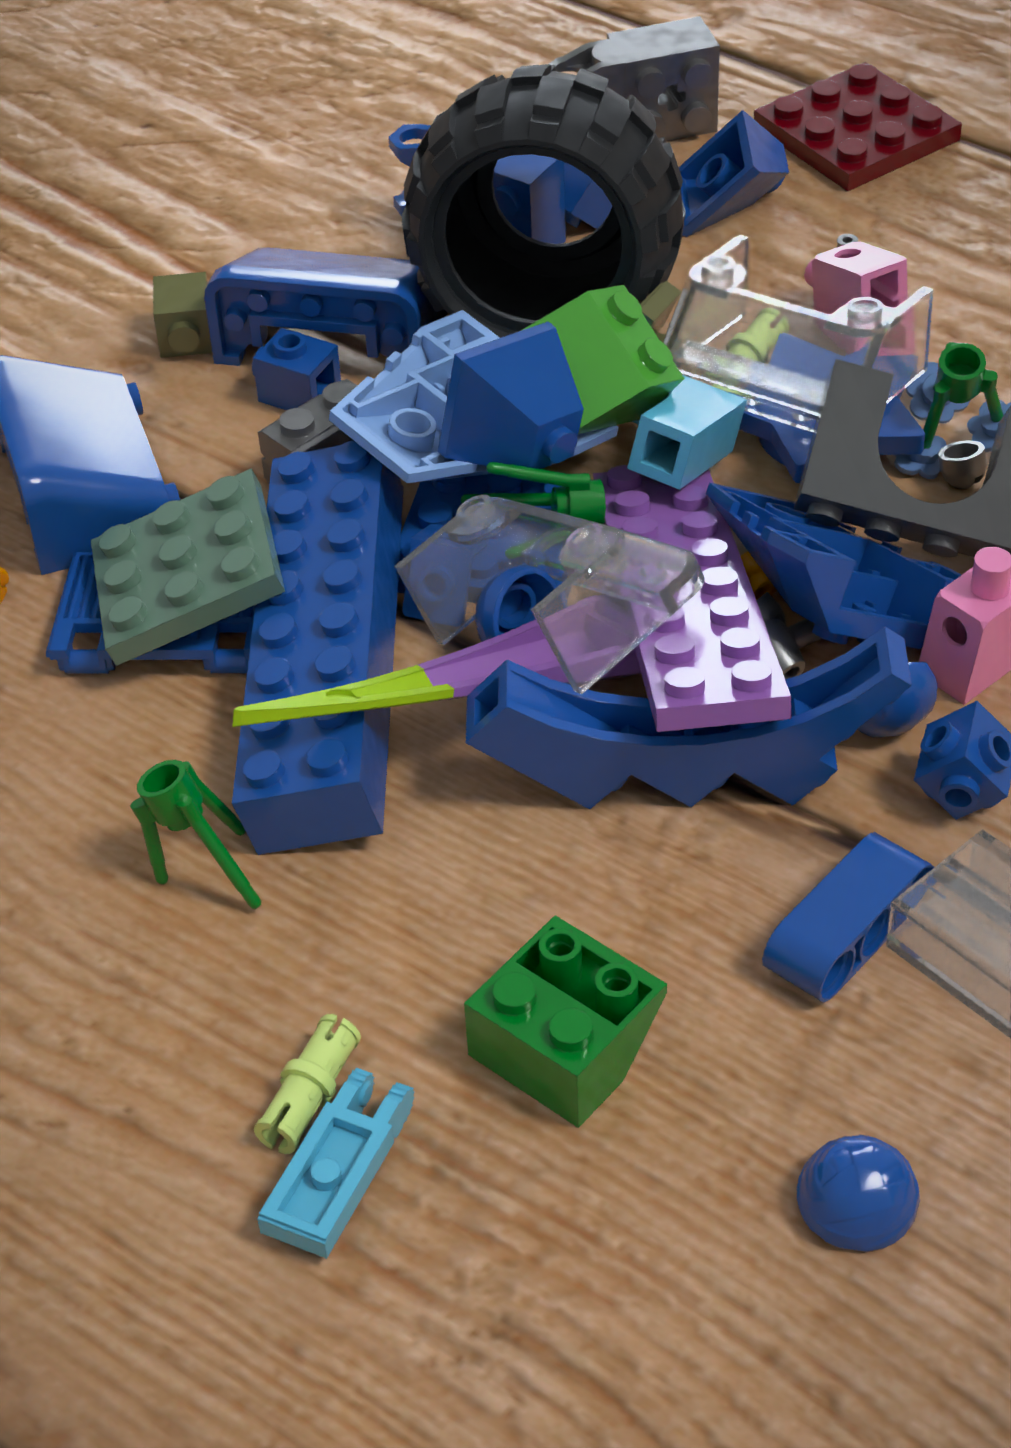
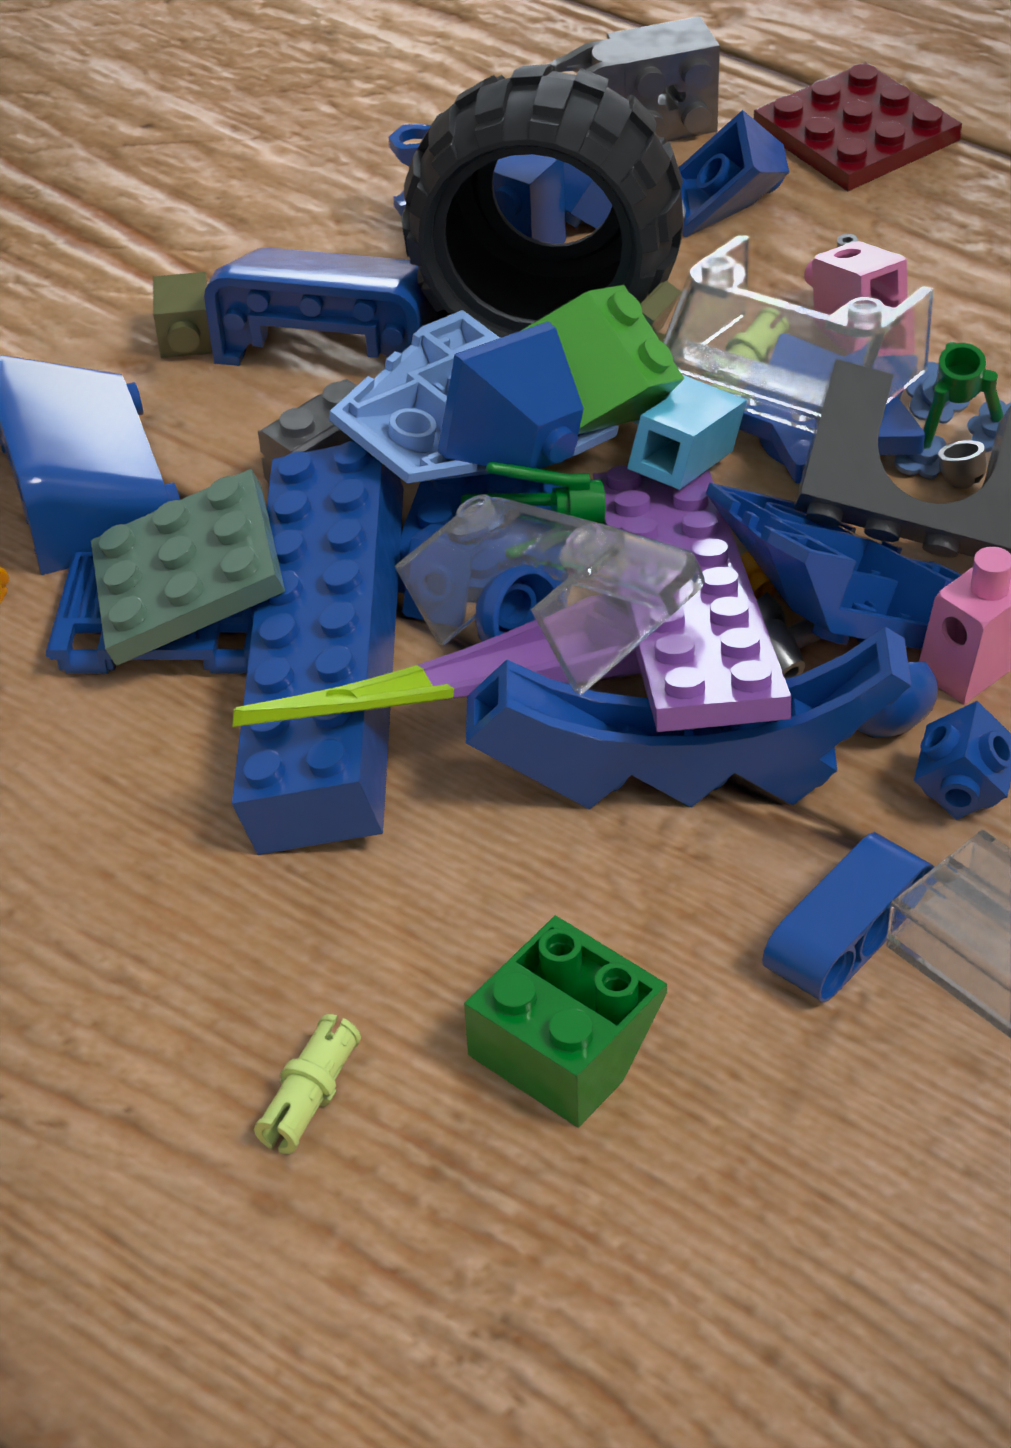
green plant [130,760,261,909] -> none
blue brick [252,328,341,410] -> none
medium azure hinge [257,1068,415,1259] -> none
blue piece [797,1135,920,1252] -> none

